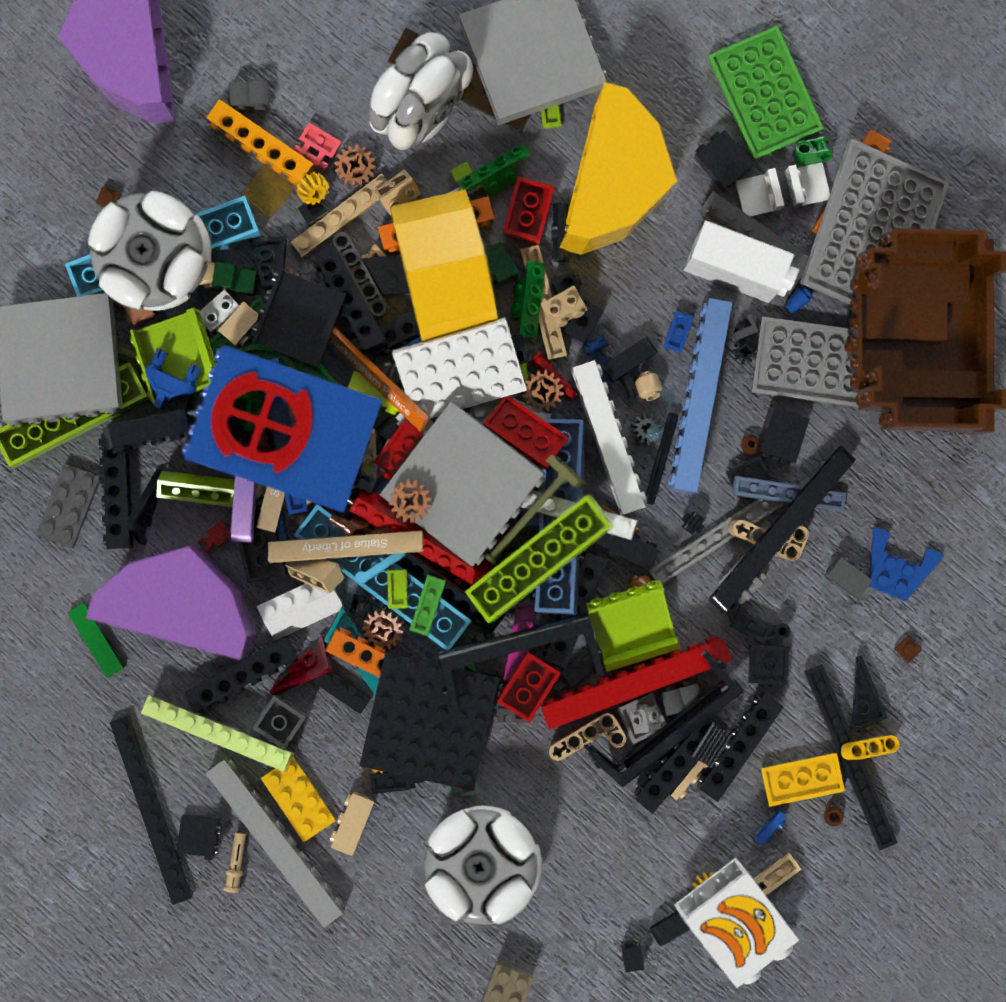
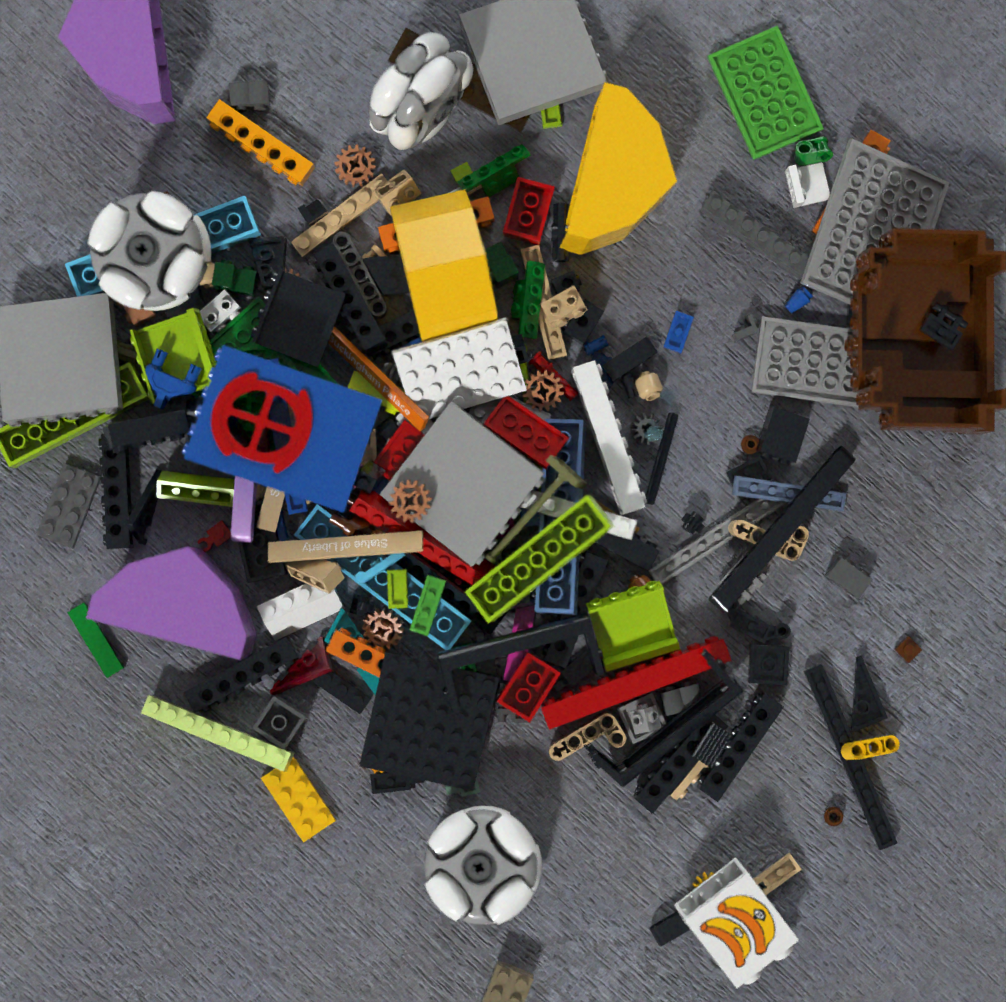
reddish brown plate [96,186,121,208] -> none
black plate [110,715,192,905] -> none
black bracket [177,814,222,861] -> none
light grey brick [206,758,344,928] -> none
tan brick [218,301,260,348] -> none
tan pin [223,832,247,893] -> none
clear yellow tile [241,165,295,219] -> none
coral plate [293,123,342,171] -> none
yellow gear [296,172,330,206] -> none
tan brick [330,791,375,856] -> none
black brick [621,941,645,973] -> none
medium blue brick [668,298,732,494] -> none
white brick [683,221,799,303] -> none
black brick [694,130,754,193] -> none
black gear [732,340,757,365] -> none
white bracket [735,168,784,217] -> none
blue plate [754,809,787,846] -> none
yellow plate [760,753,845,807] -> none
blue wing [869,526,944,601] -> none
none -> black plate [919,302,968,350]

